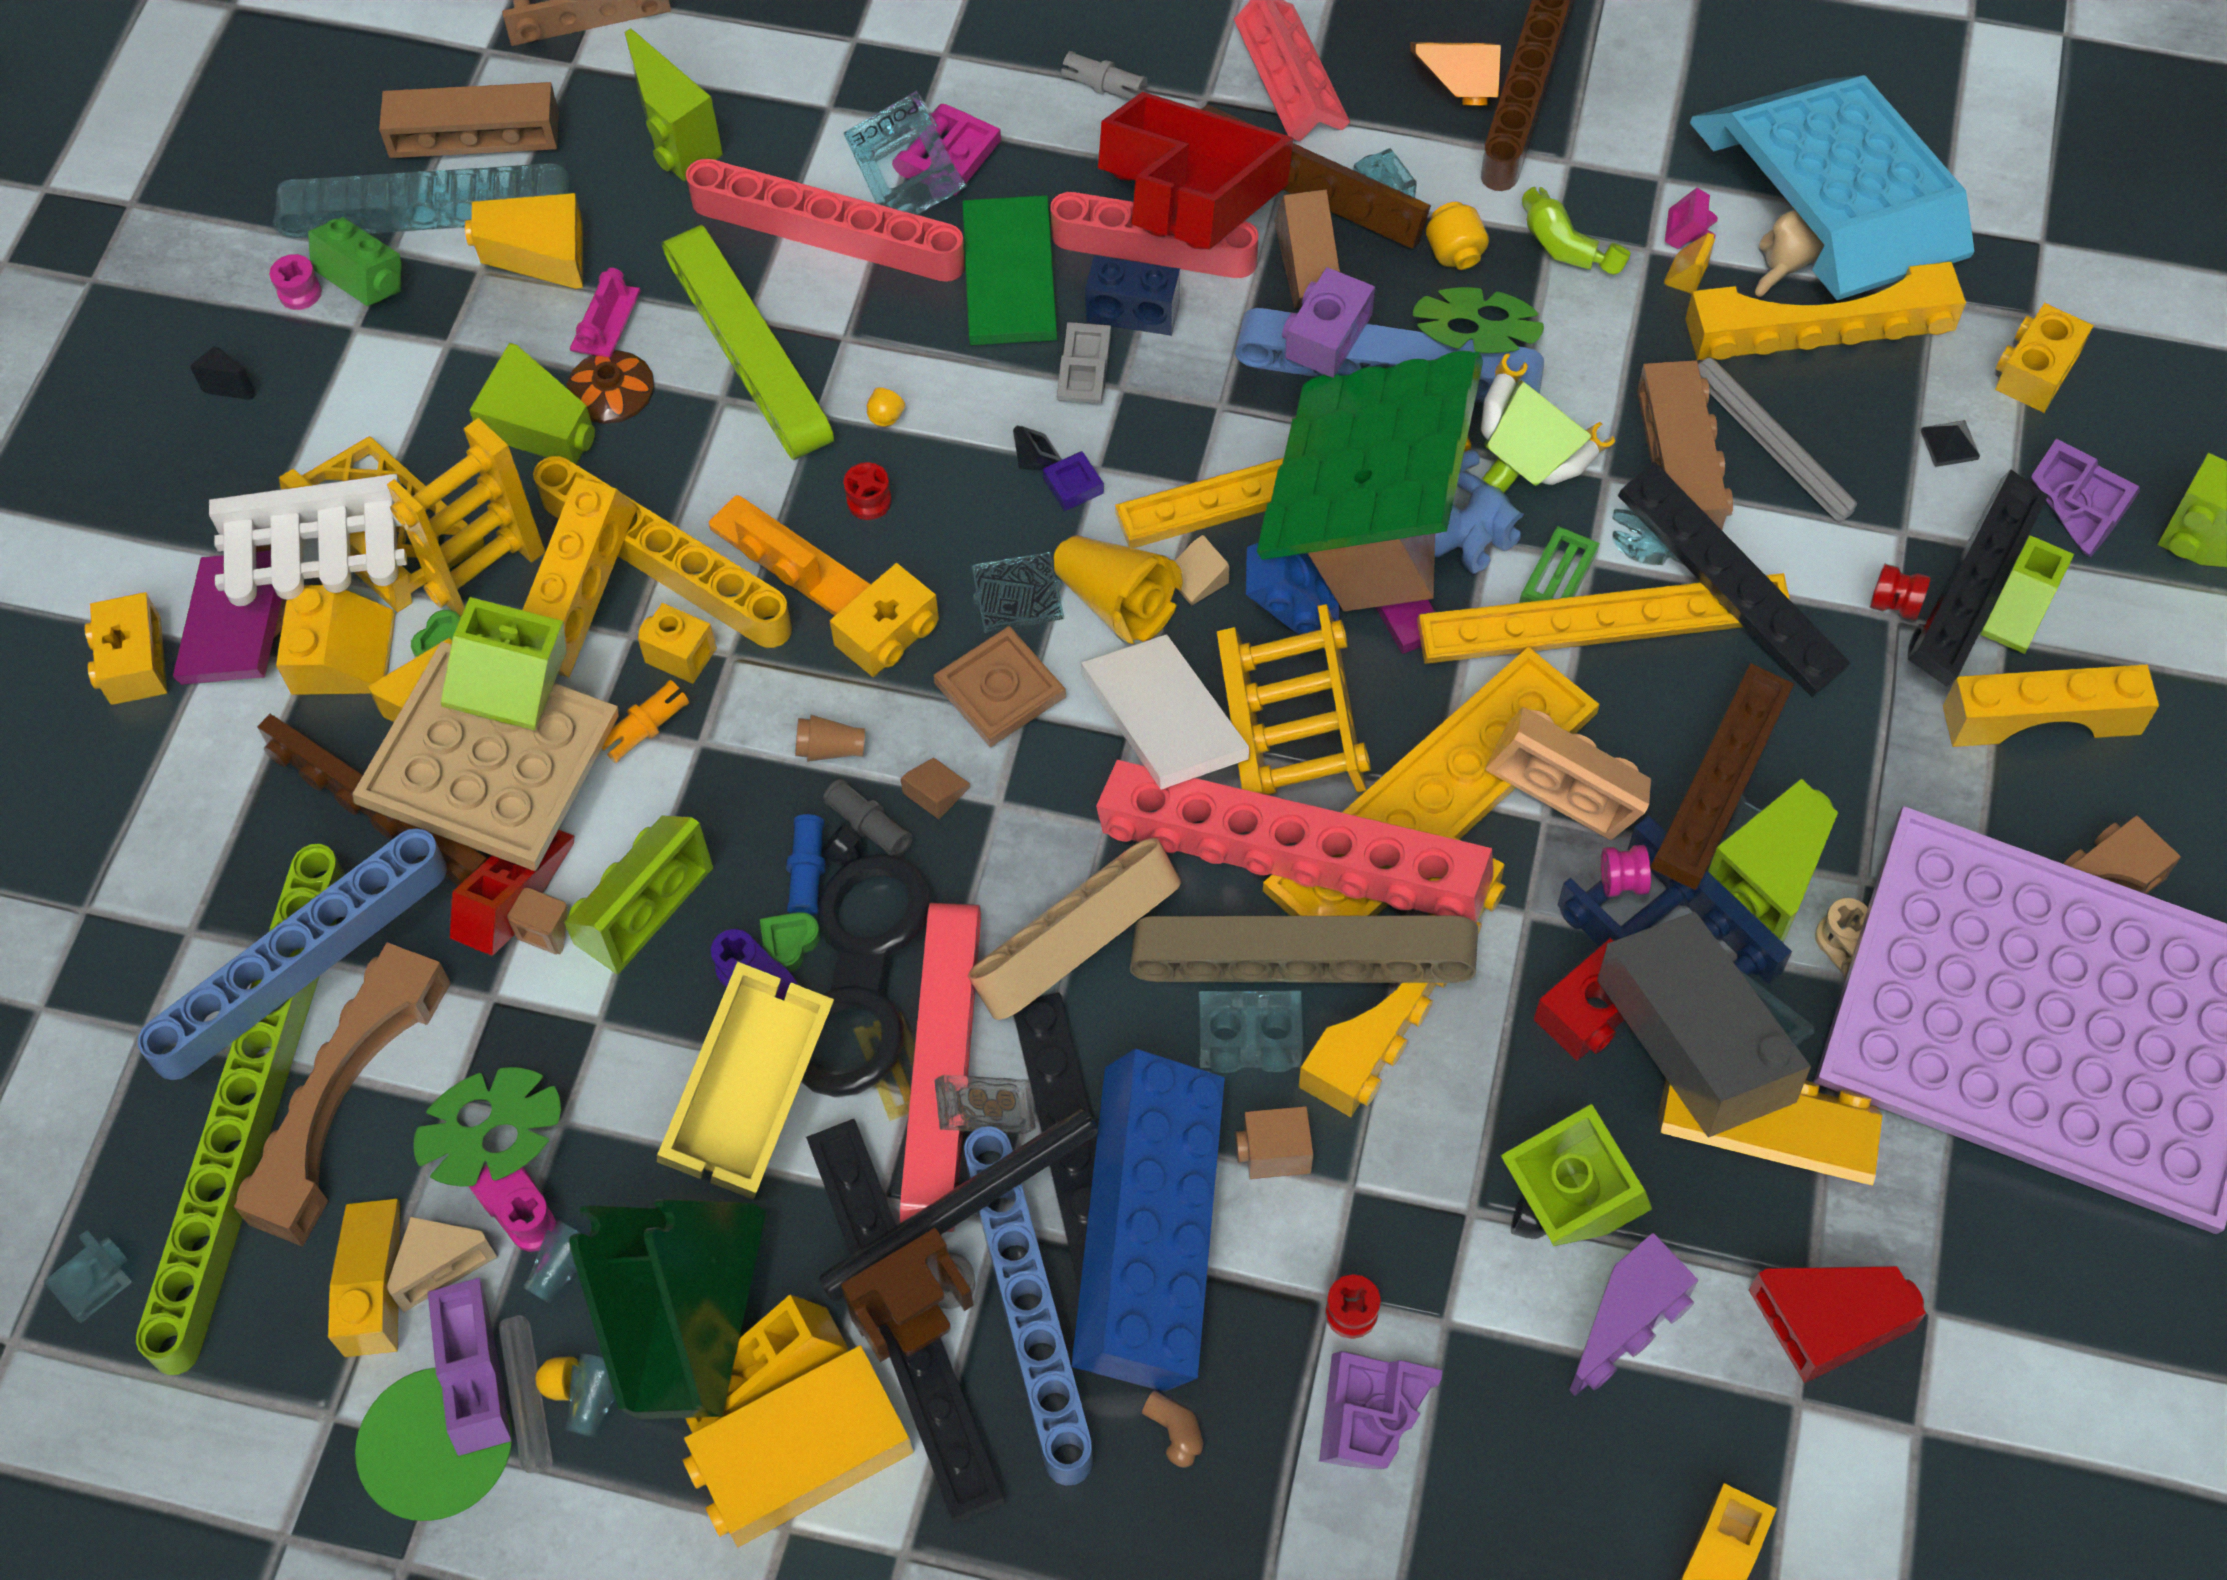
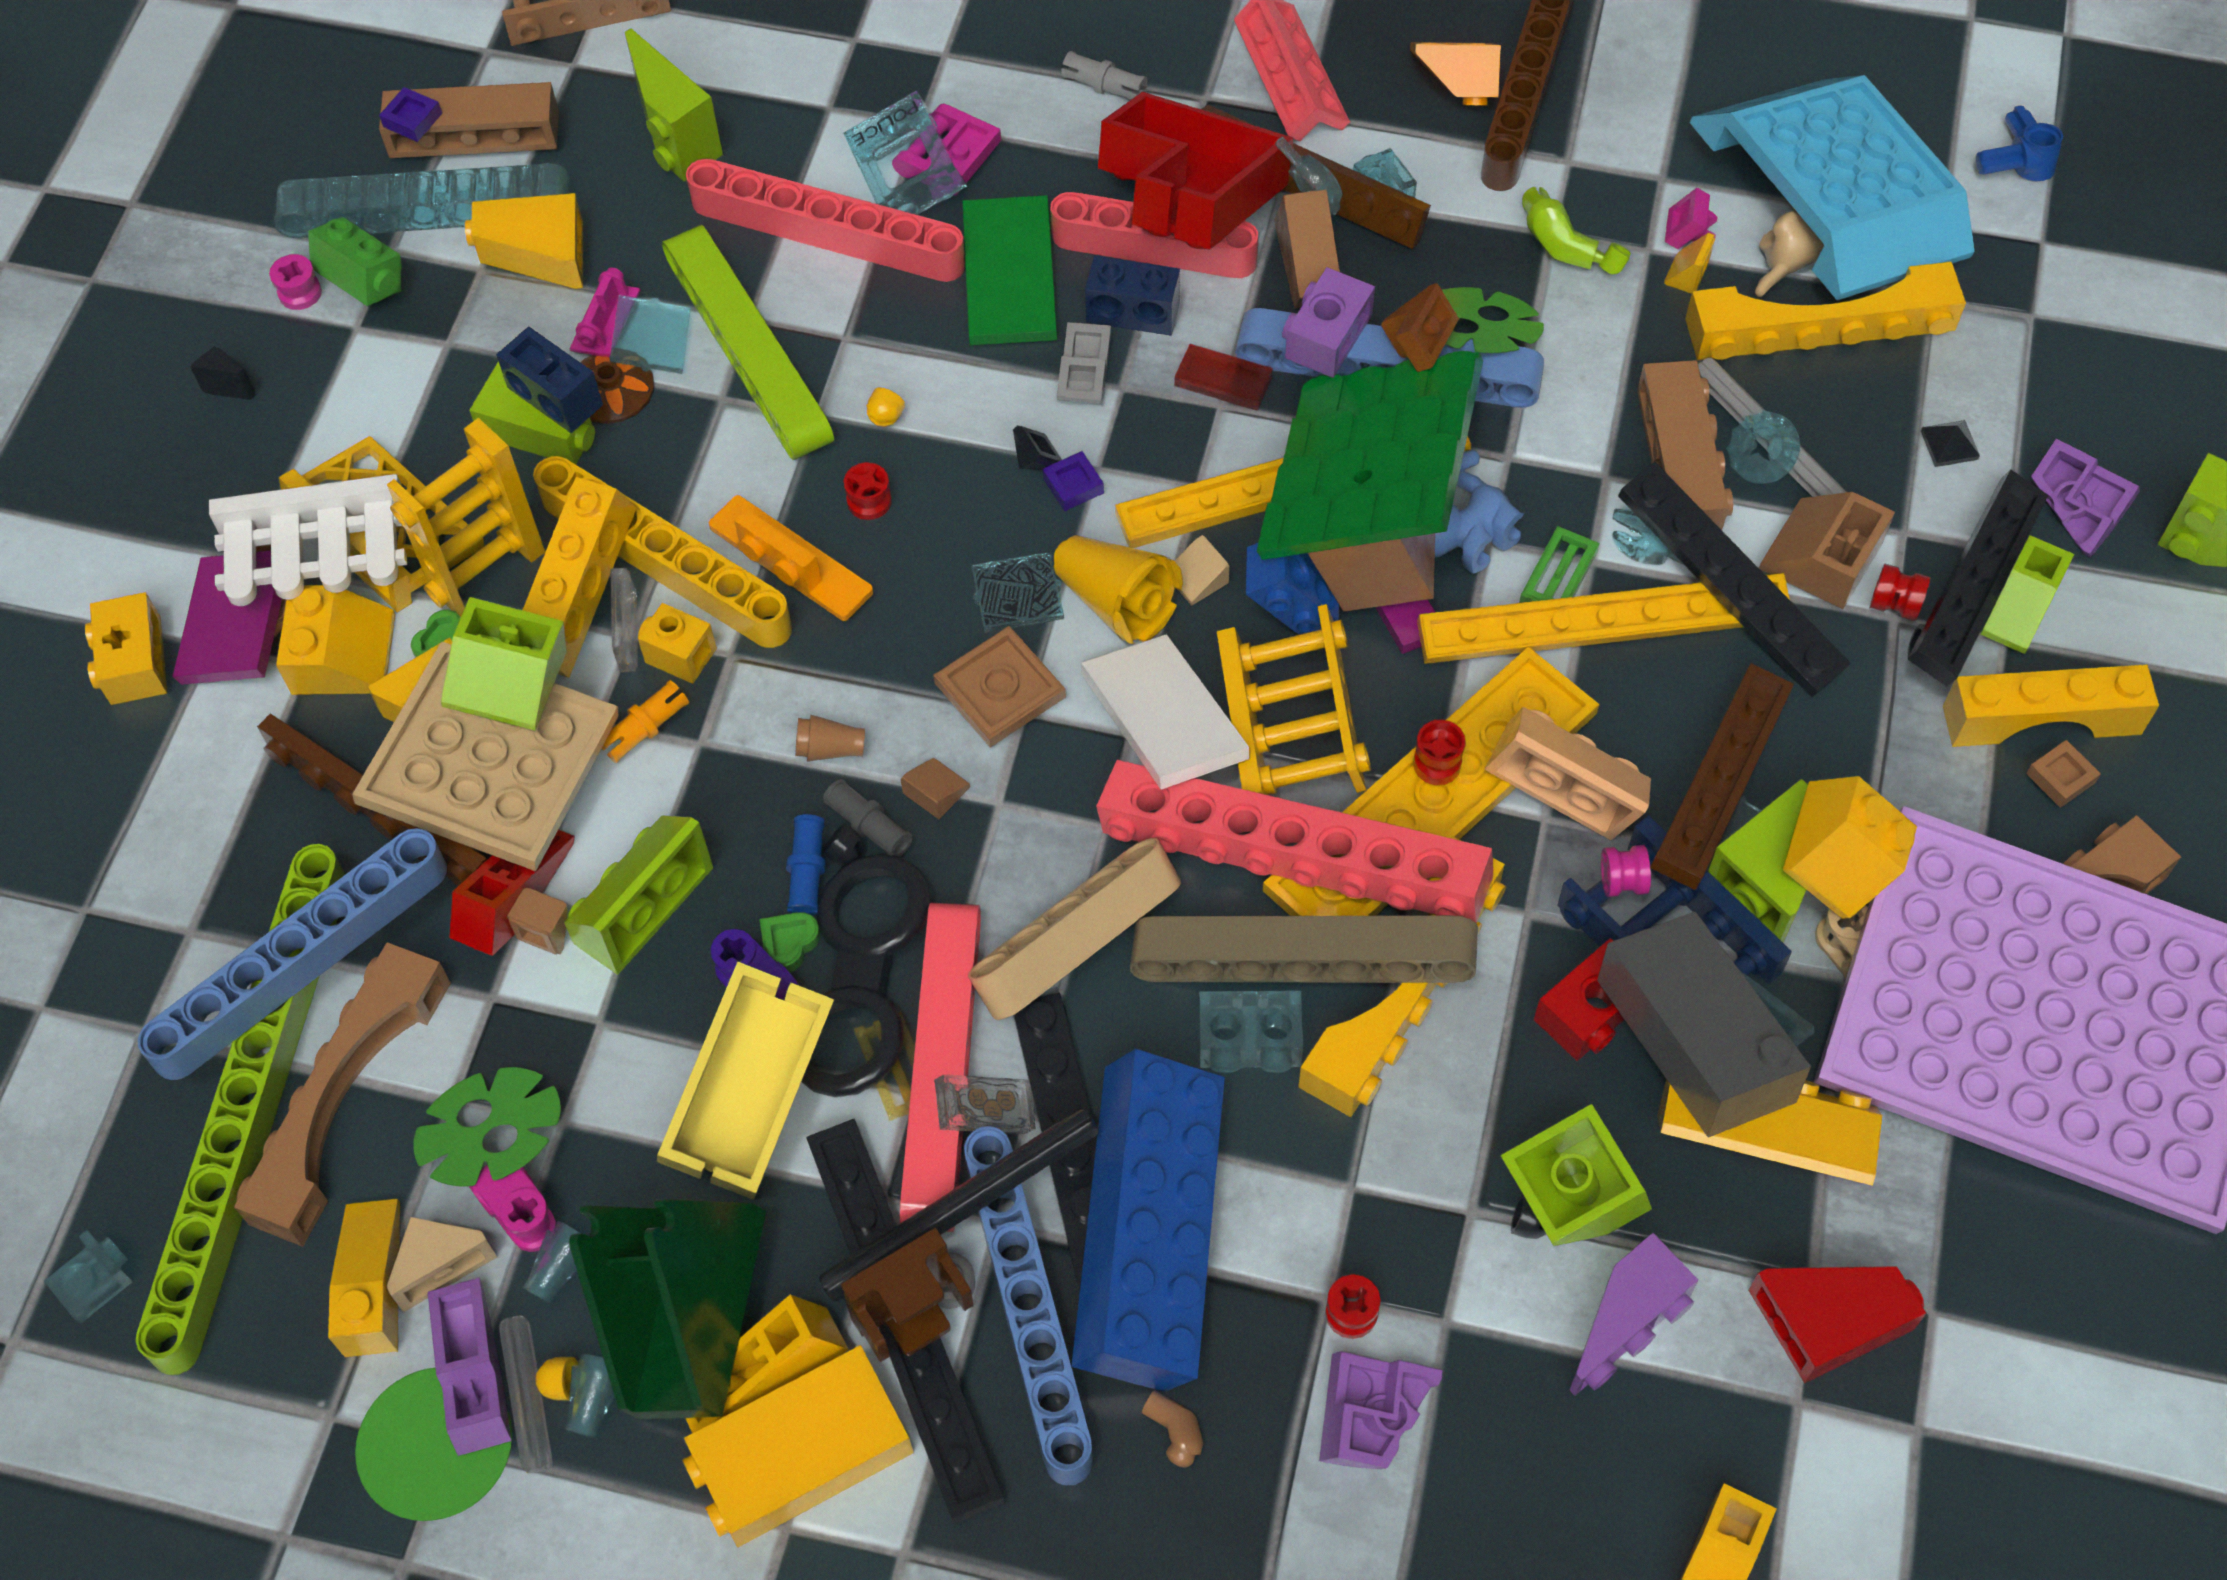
yellow brick [829,563,939,677] -> none
medium nougat brick [1235,1106,1313,1180] -> none
yellow head [1426,202,1489,270] -> none
lime torso [1481,353,1615,493] -> none
yellow brick [1995,302,2094,413] -> none
none -> dark purple tile [379,87,442,142]
none -> dark blue brick [496,326,603,433]
none -> clear light blue piece [610,295,691,374]
none -> clear tile [611,567,638,672]
none -> clear red tile [1174,344,1273,411]
none -> clear light blue hand [1275,136,1343,215]
none -> dark orange slope [1381,283,1459,372]
none -> red wheel [1413,720,1466,785]
none -> clear light blue gear [1726,410,1800,484]
none -> medium nougat slope [1759,492,1895,609]
none -> yellow slope [1783,776,1917,919]
none -> blue axle [1976,105,2063,181]
none -> medium nougat plate [2026,740,2101,808]

